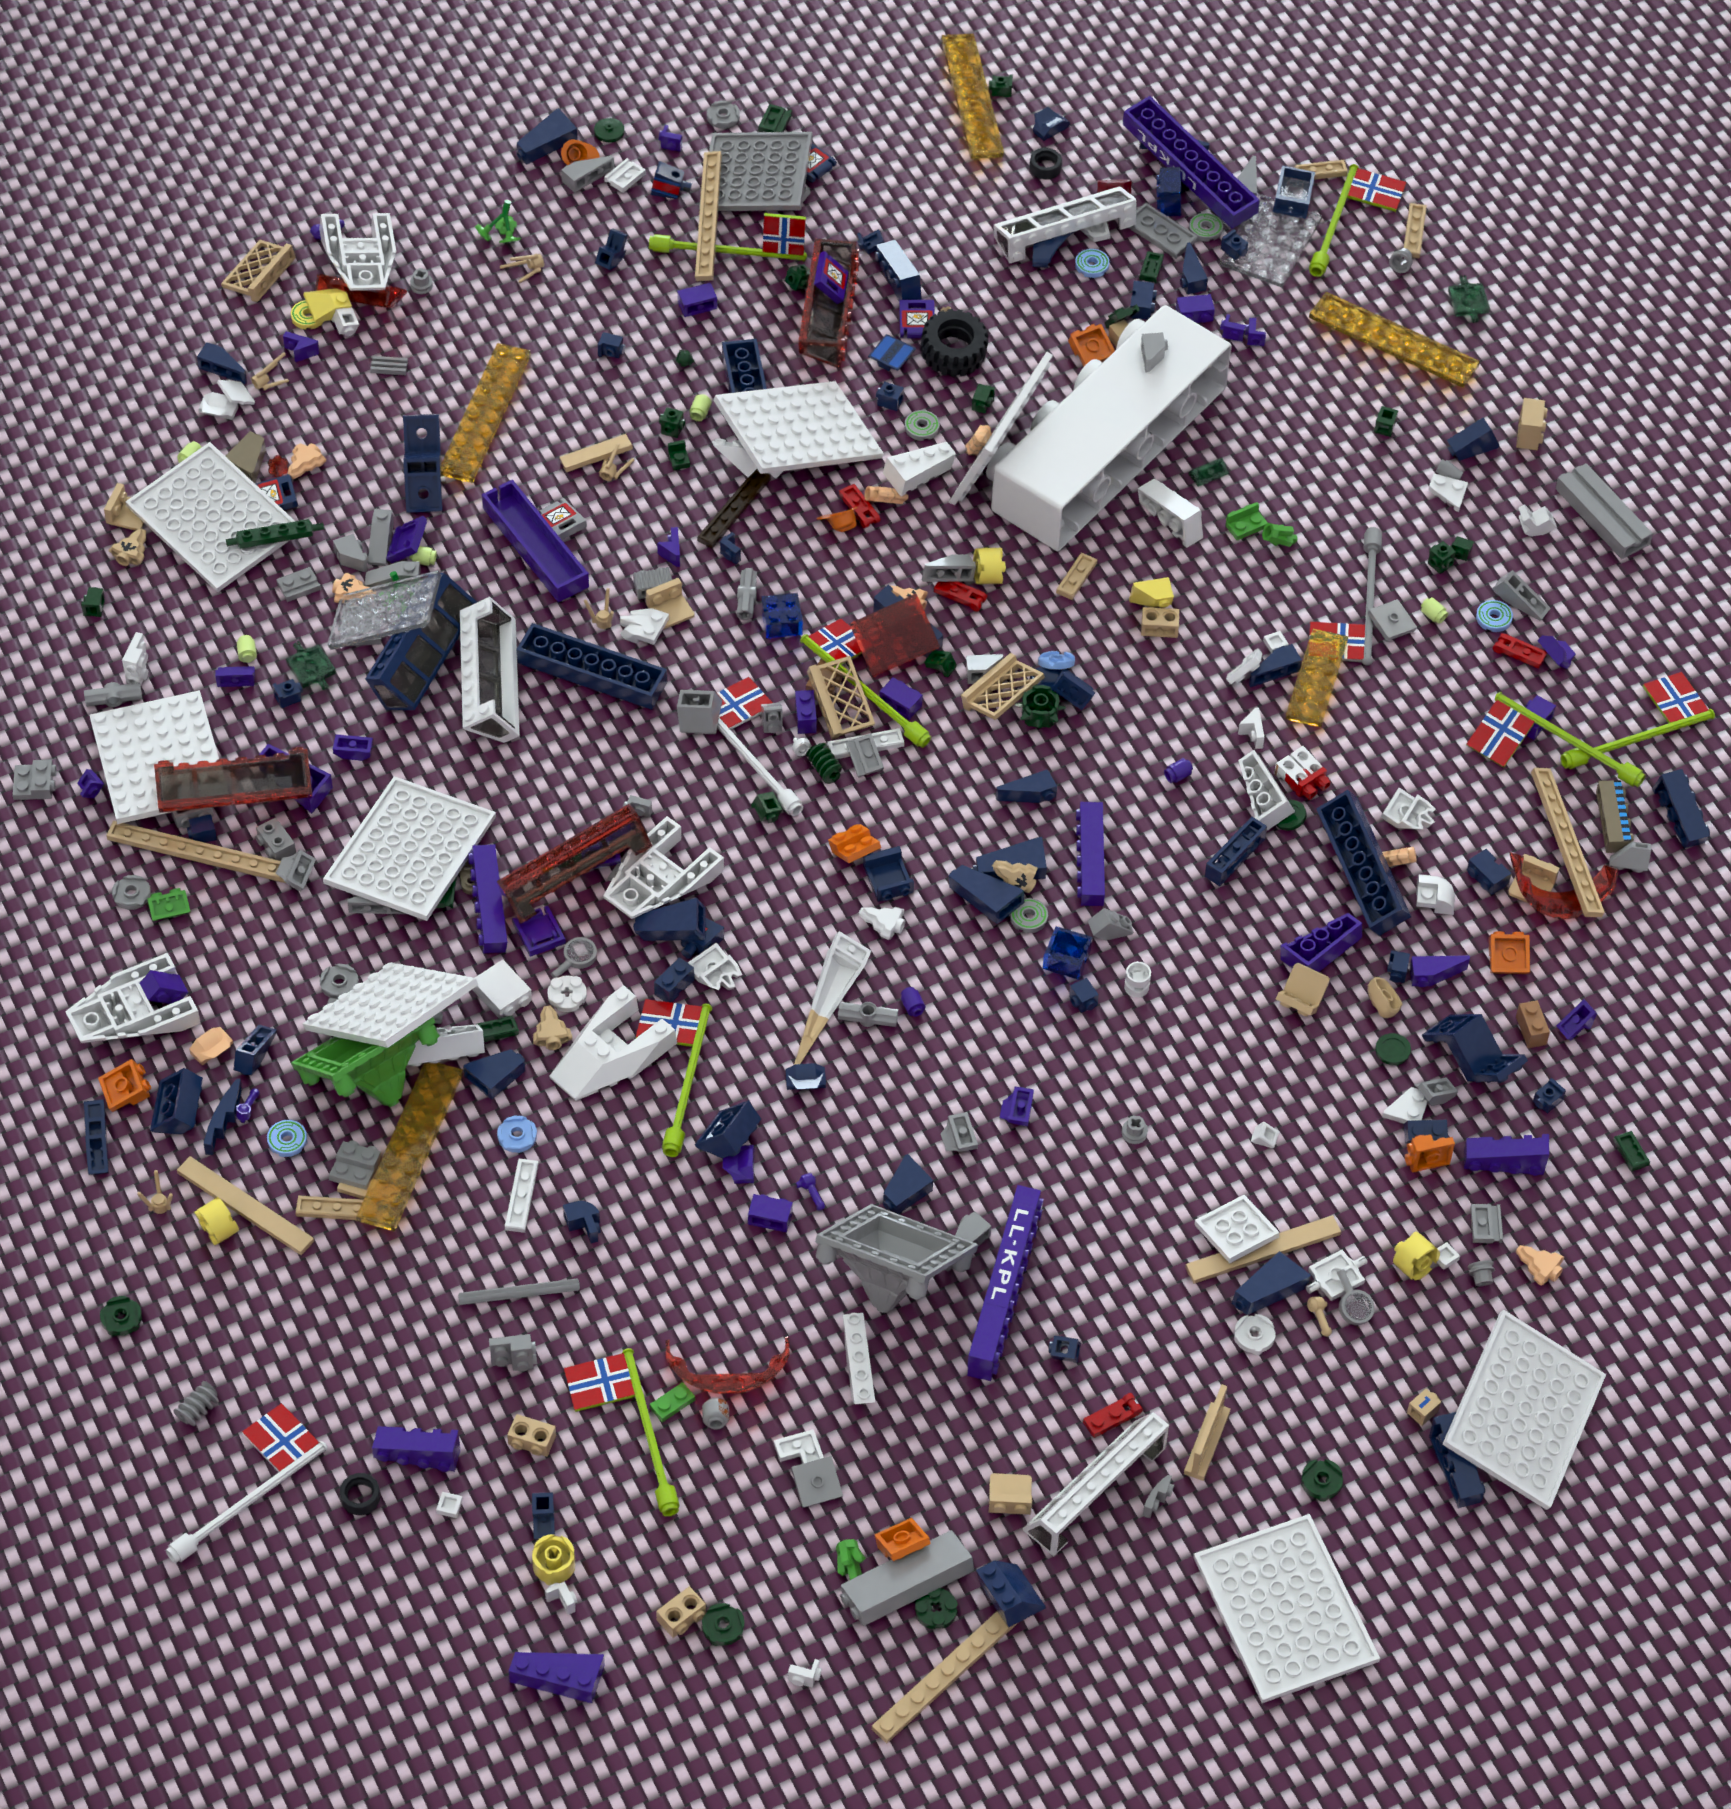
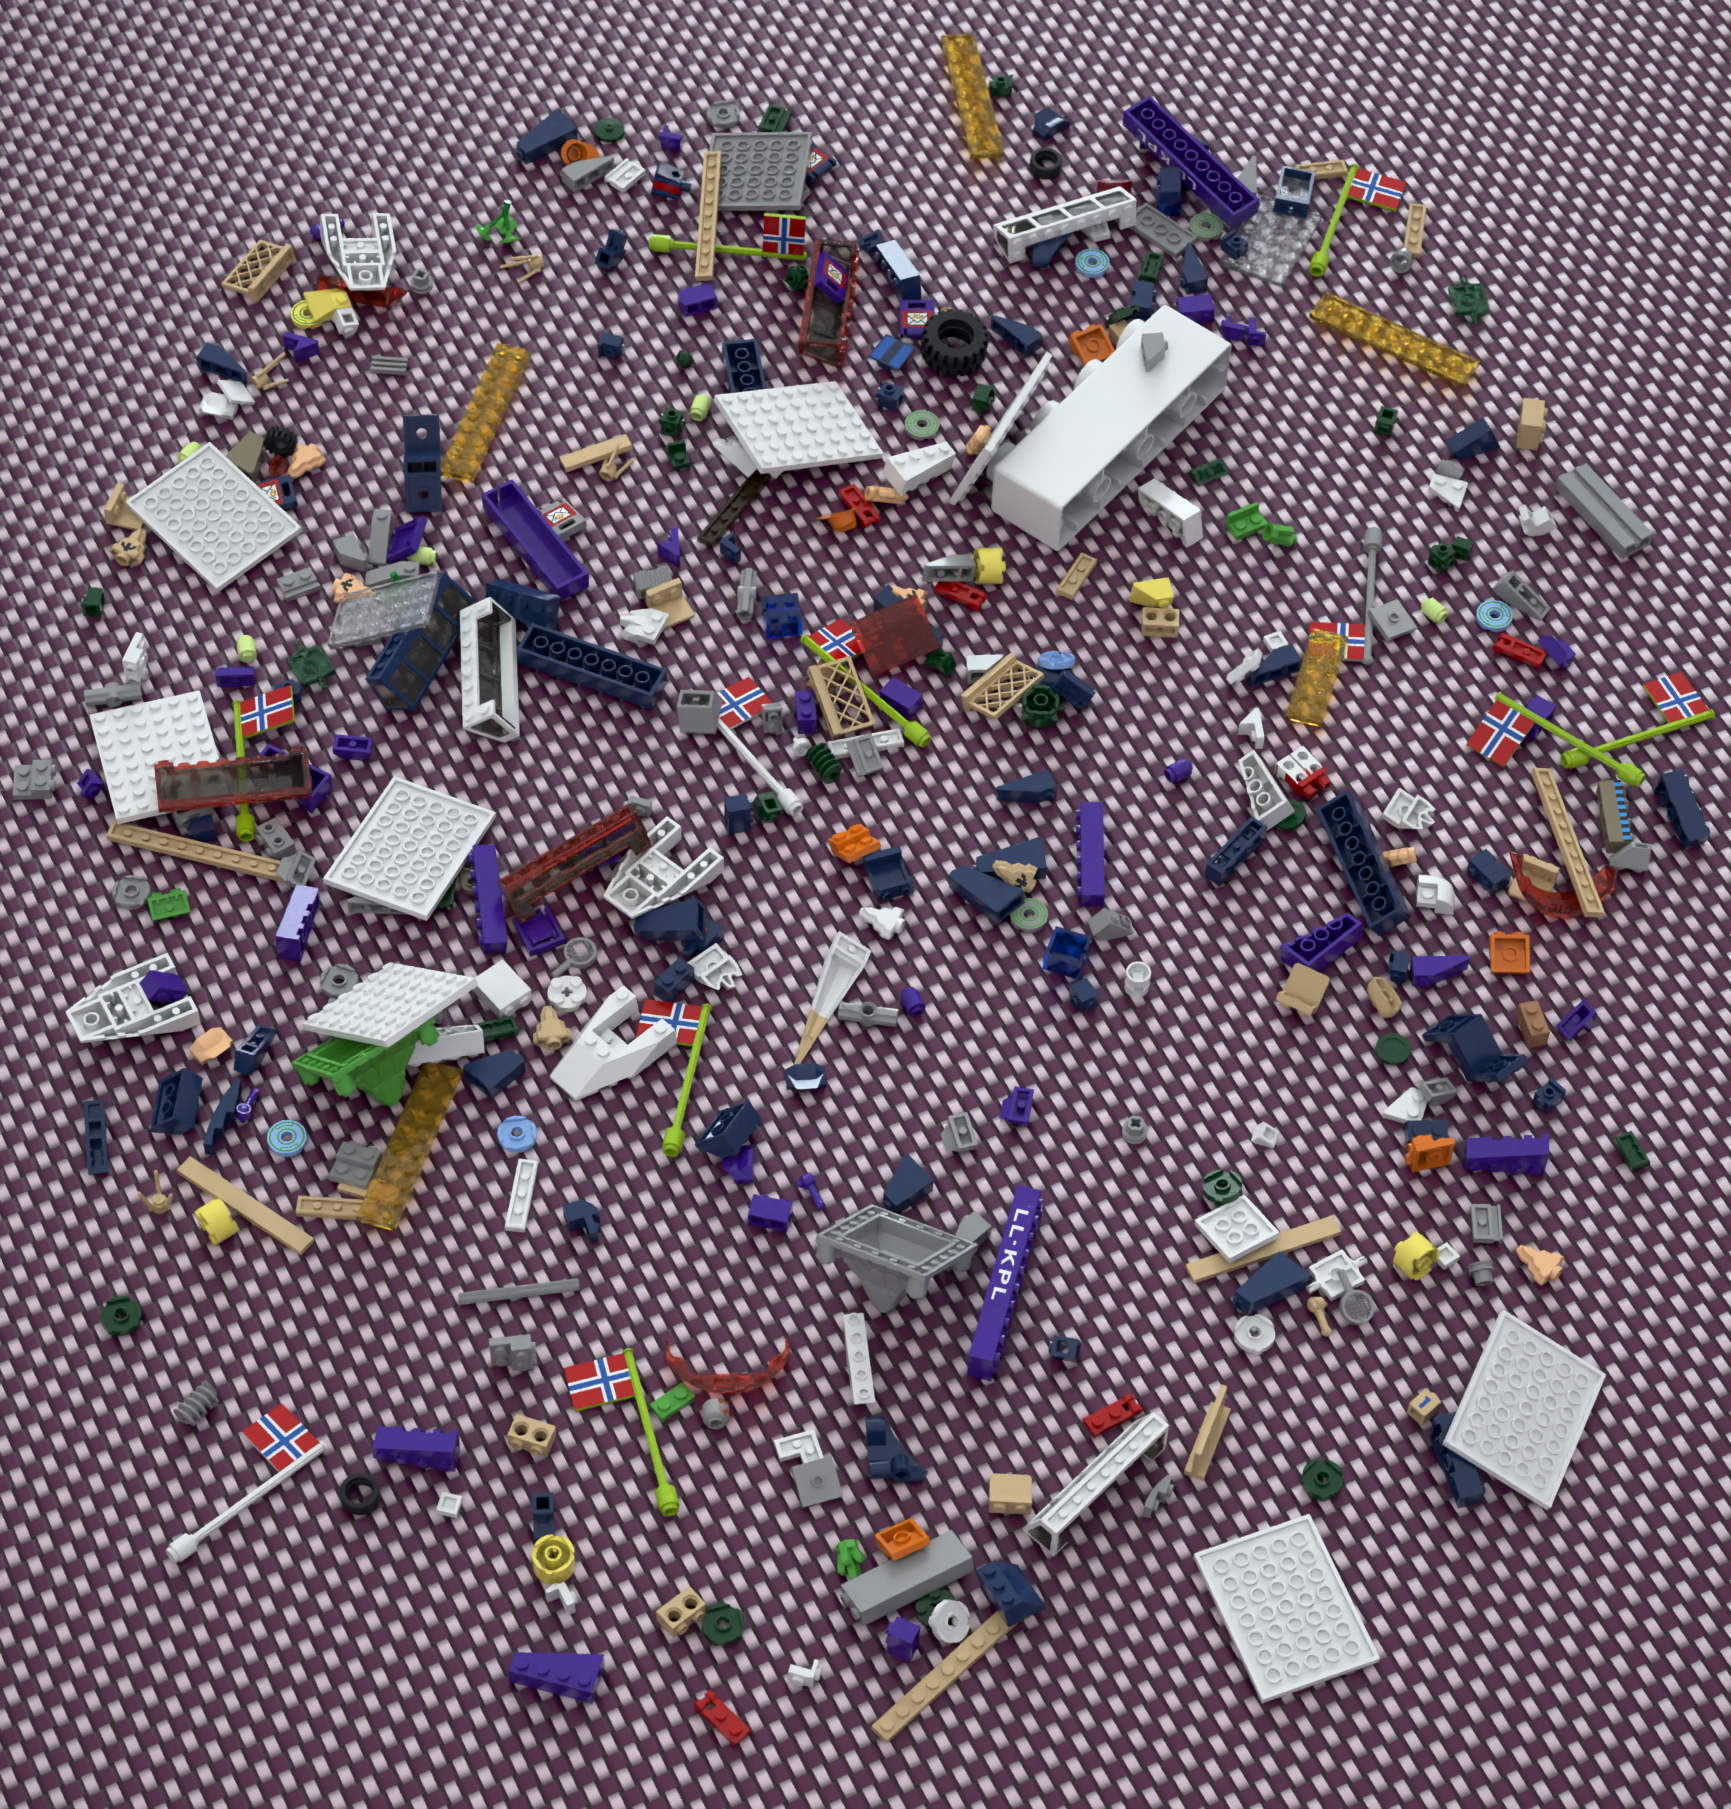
orange plate [98,1059,151,1112] -> none
dark green plate [226,519,324,549] -> none
tan plant [584,588,614,629] -> none
none -> flag [232,685,295,842]
none -> black tyre [263,425,298,458]
none -> wedge [275,885,320,962]
none -> dark blue wedge [485,579,560,631]
none -> red plate [693,1690,751,1747]
none -> dark blue brick [724,793,754,835]
none -> dark blue panel [866,1416,928,1482]
none -> dark purple brick [885,1616,920,1663]
none -> white plate [928,1599,970,1643]
none -> dark blue slope [990,315,1043,357]
none -> dark green plate [1202,1169,1242,1206]

